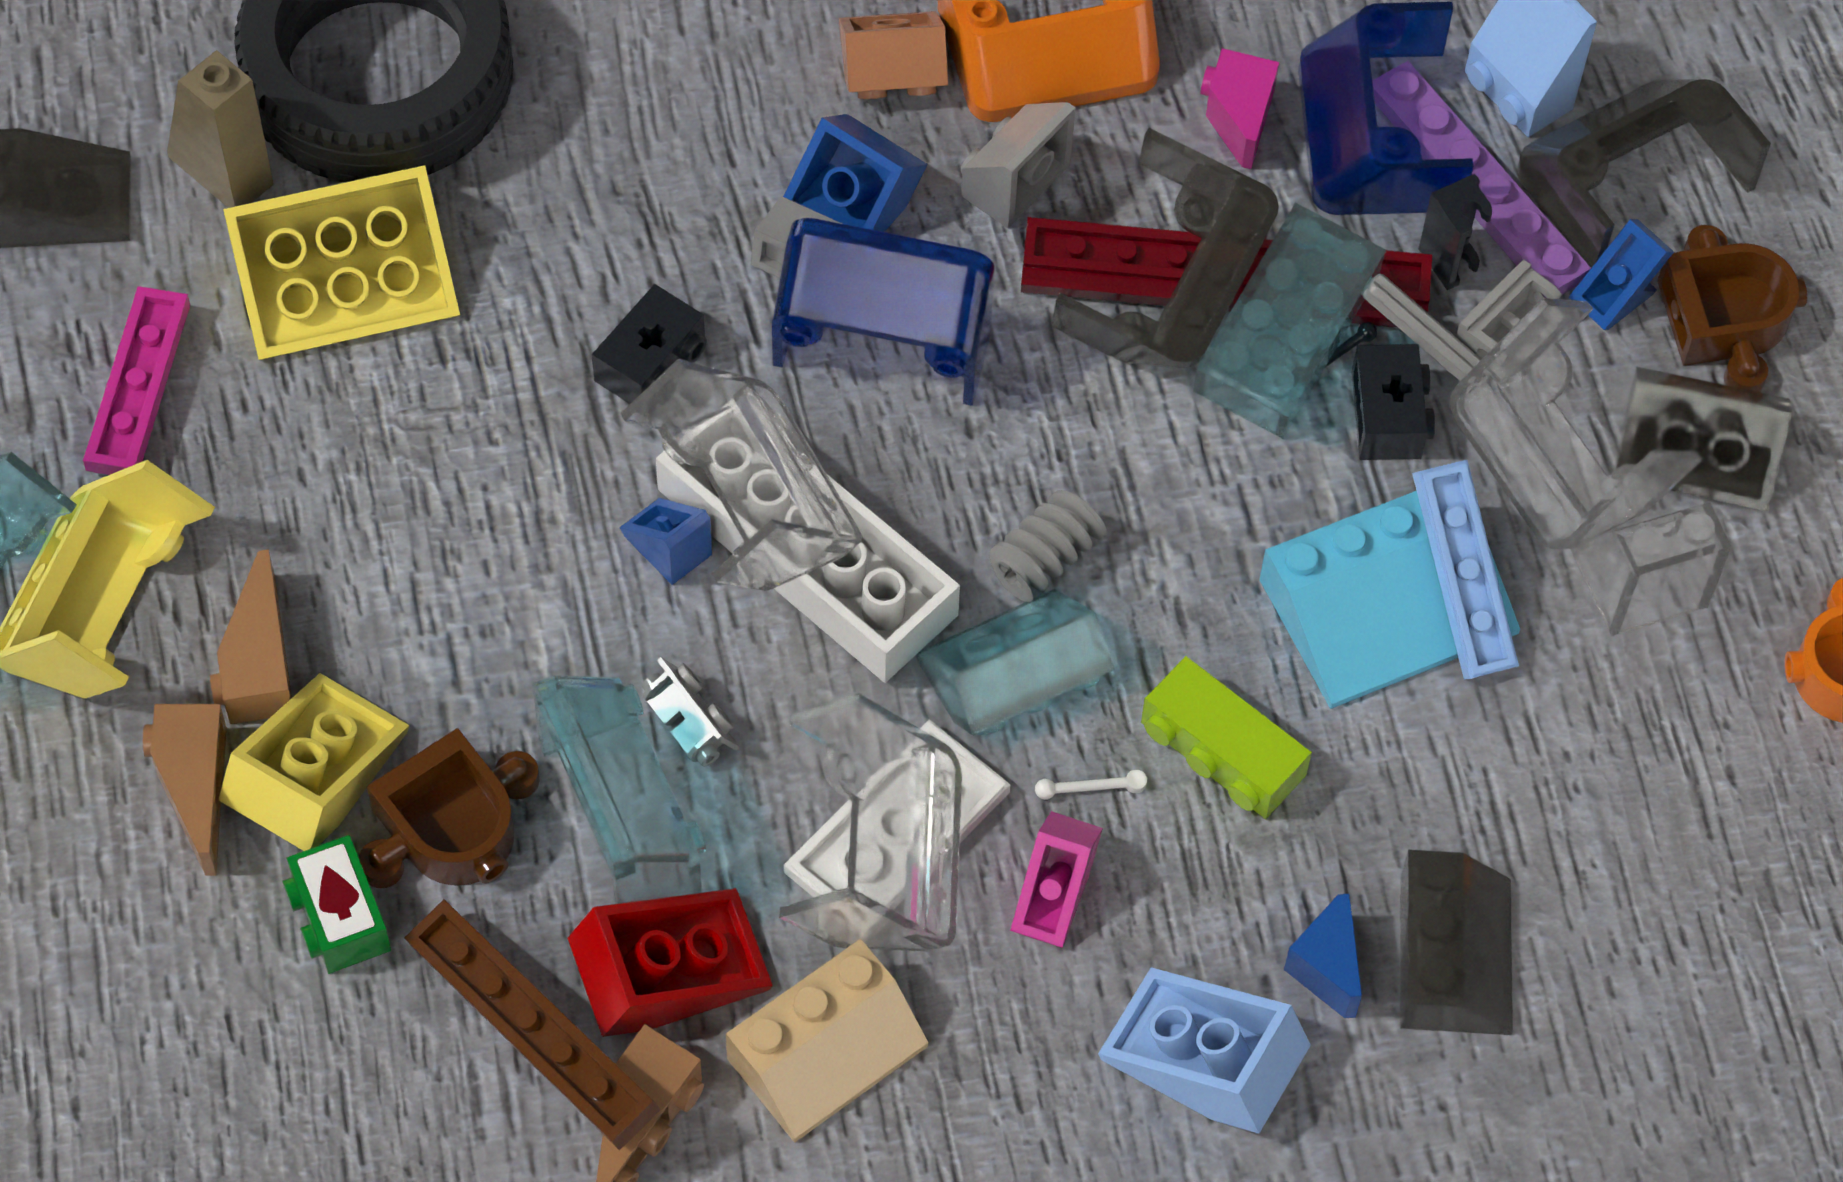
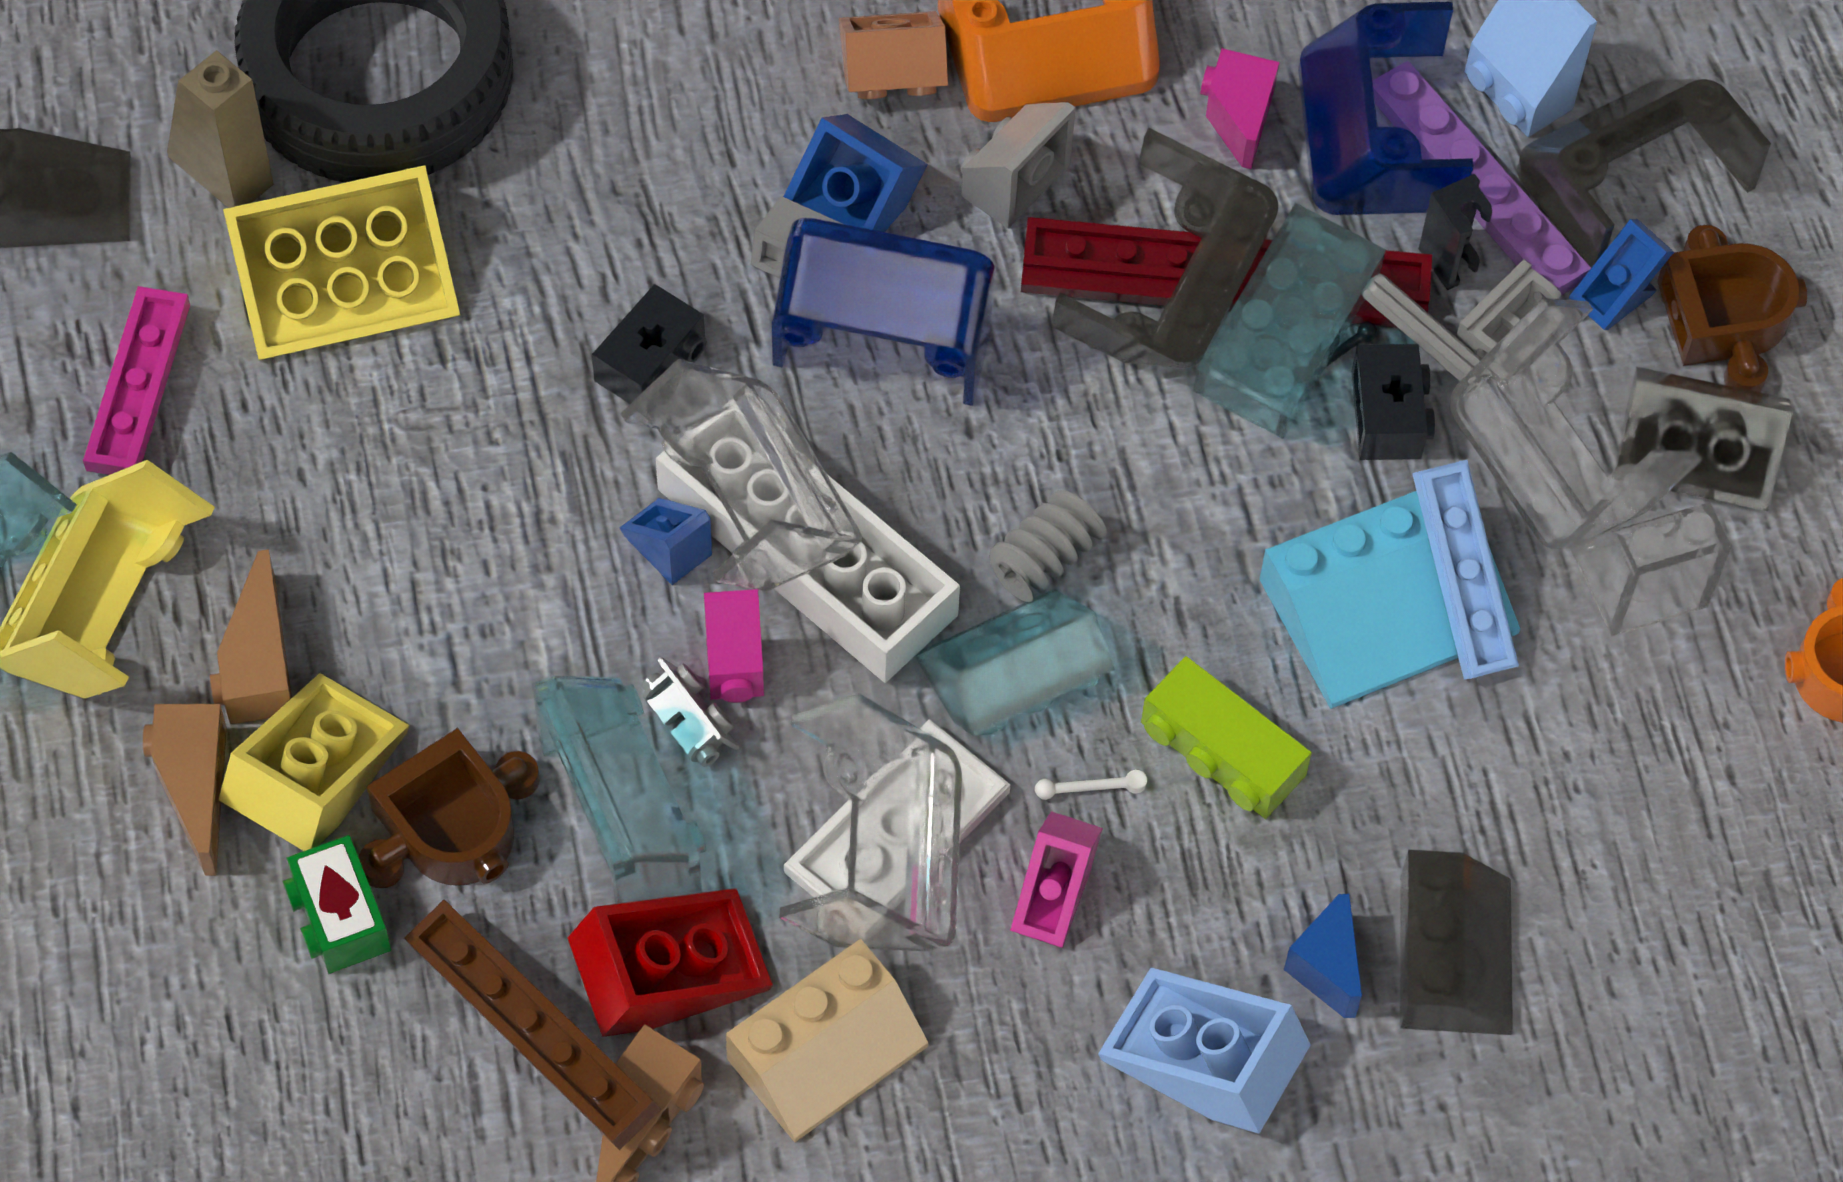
none -> dark pink slope [704,589,764,703]

